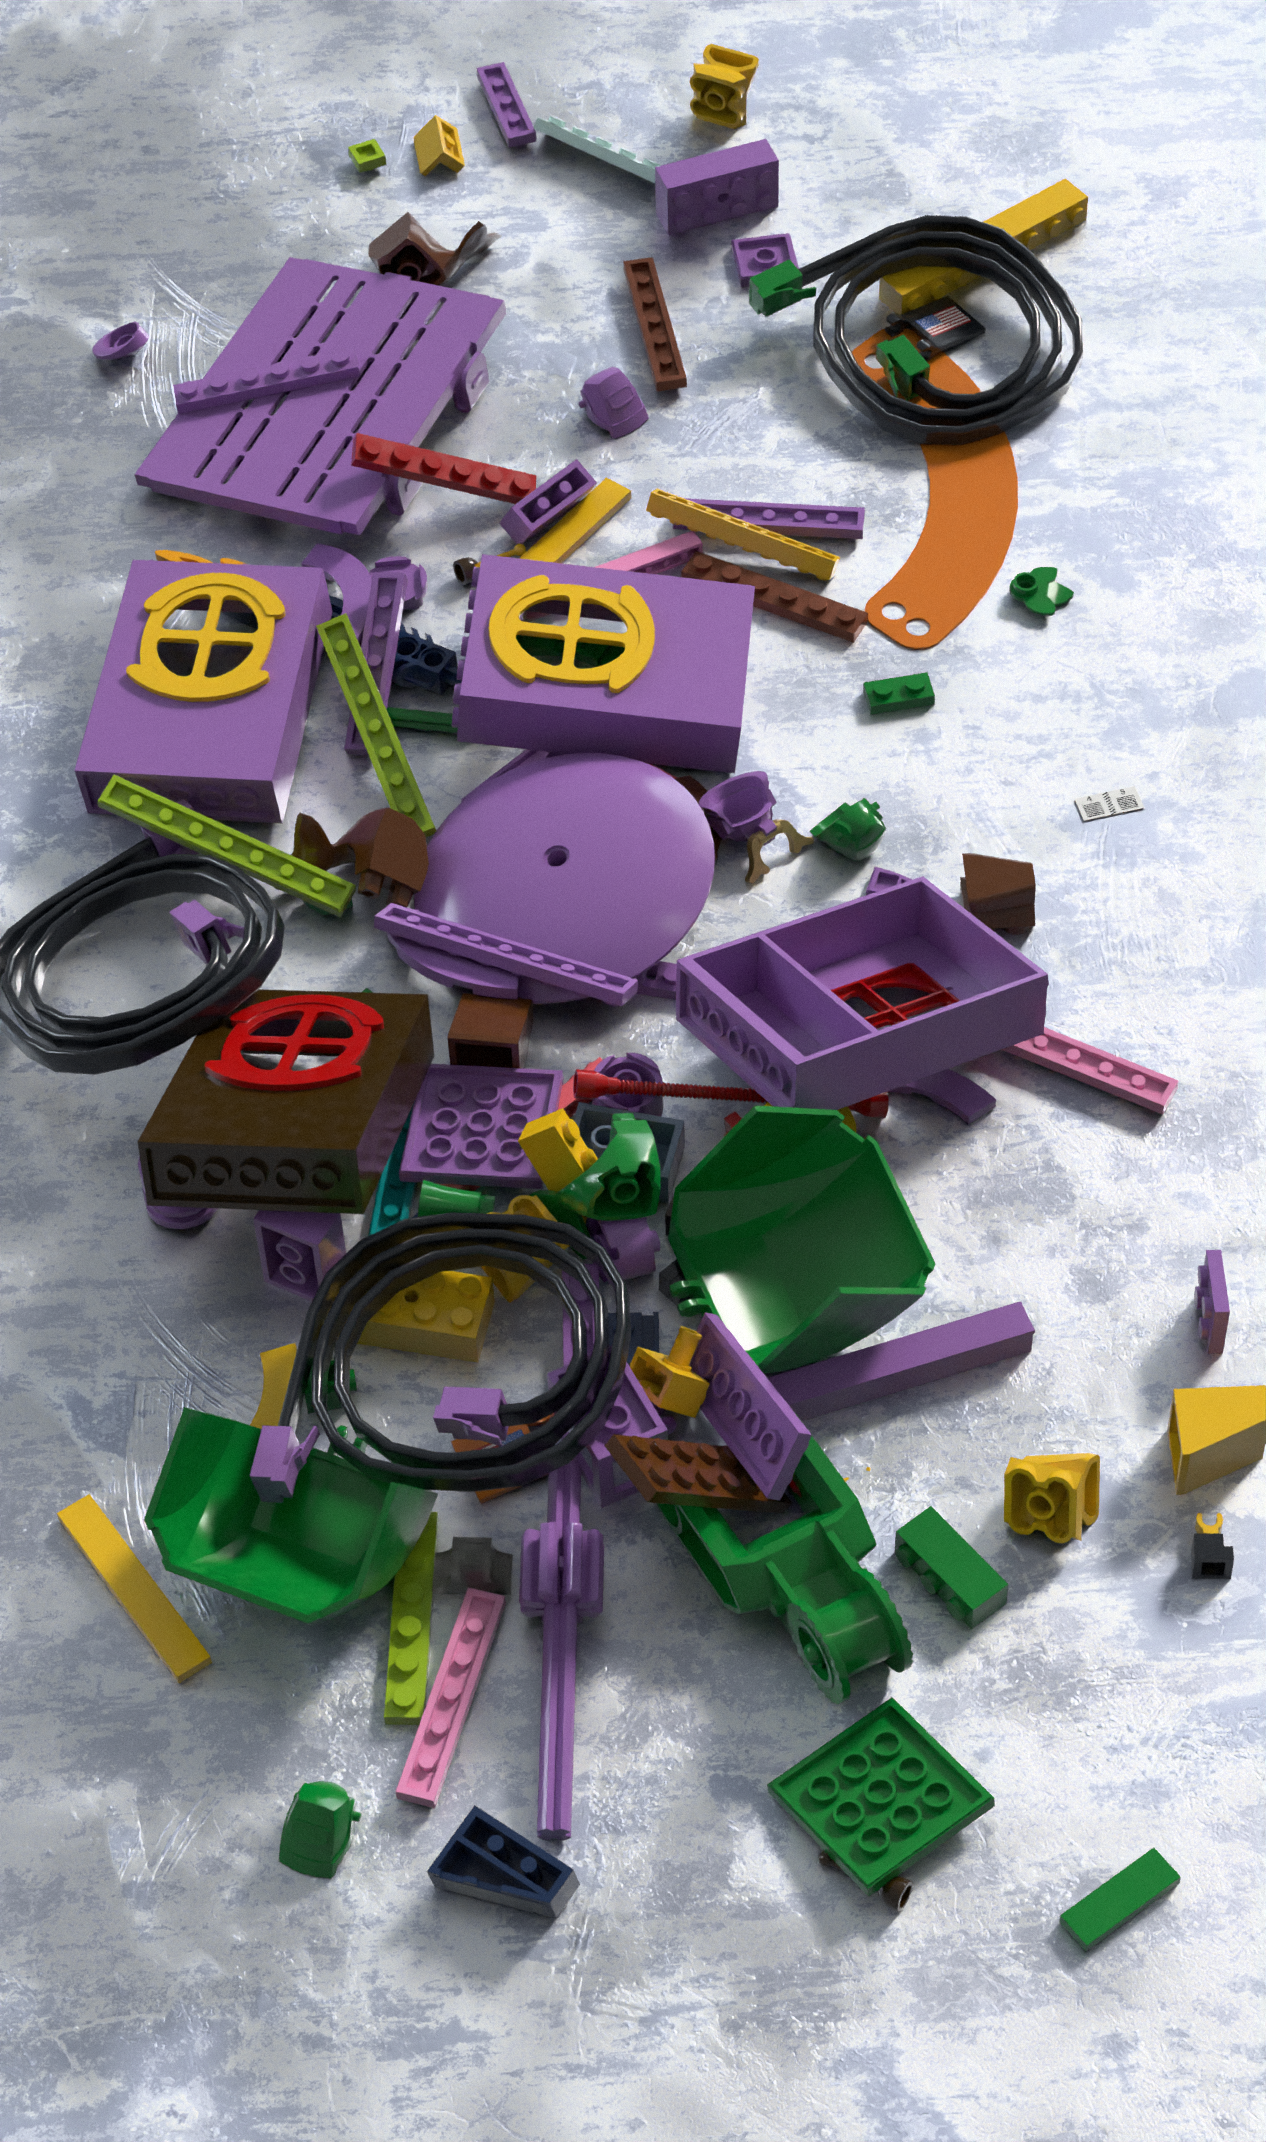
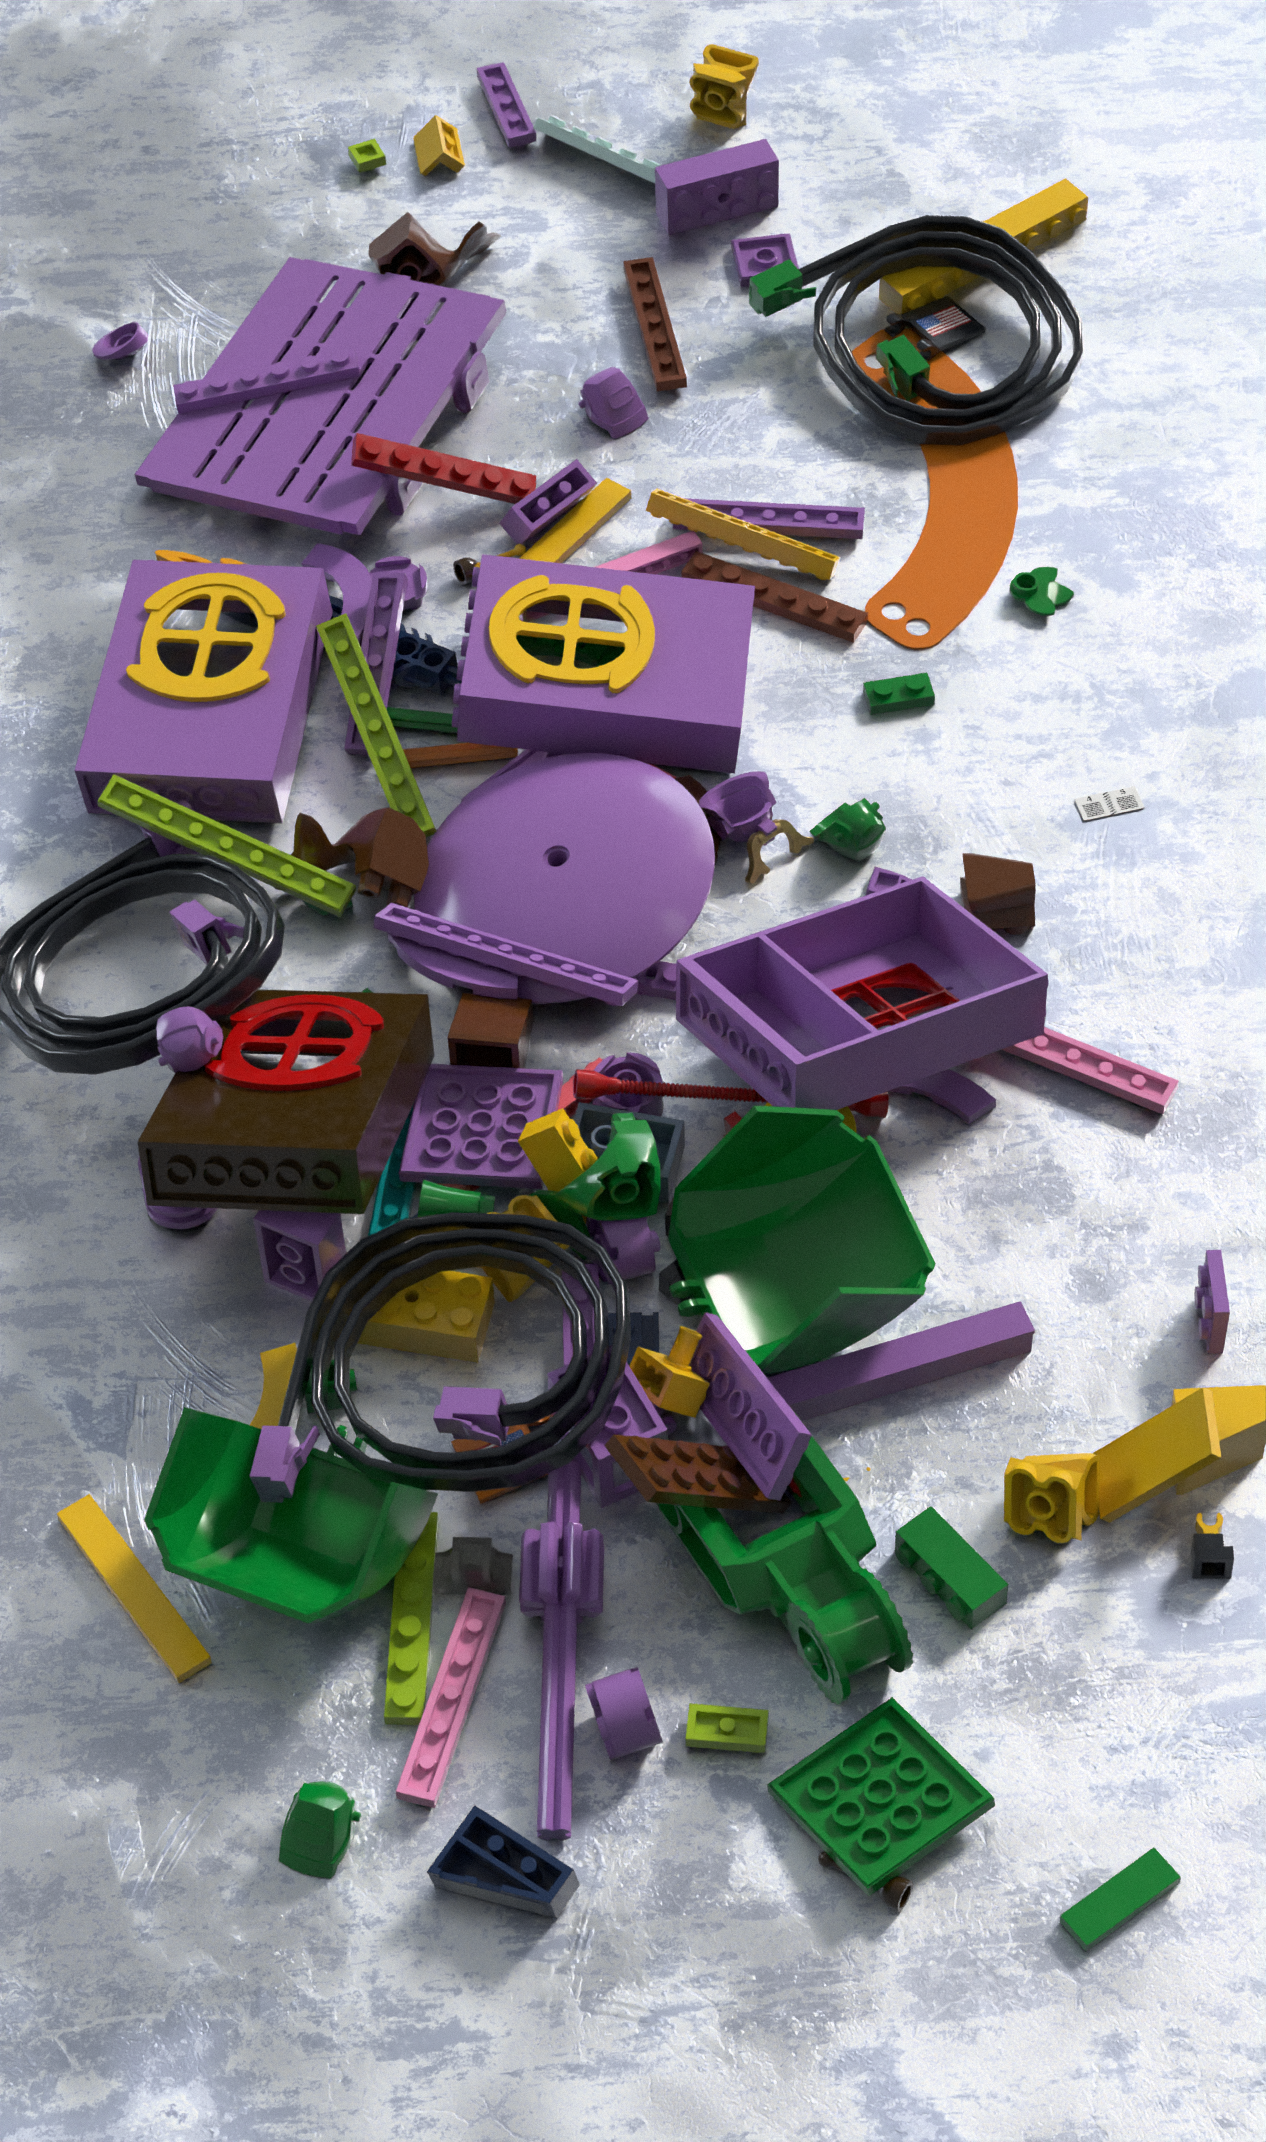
none -> medium lavender helmet [156,1007,223,1073]
none -> orange axle [403,743,518,768]
none -> medium lavender brick [585,1667,663,1760]
none -> lime plate [685,1703,769,1753]
none -> yellow tile [1093,1387,1221,1523]

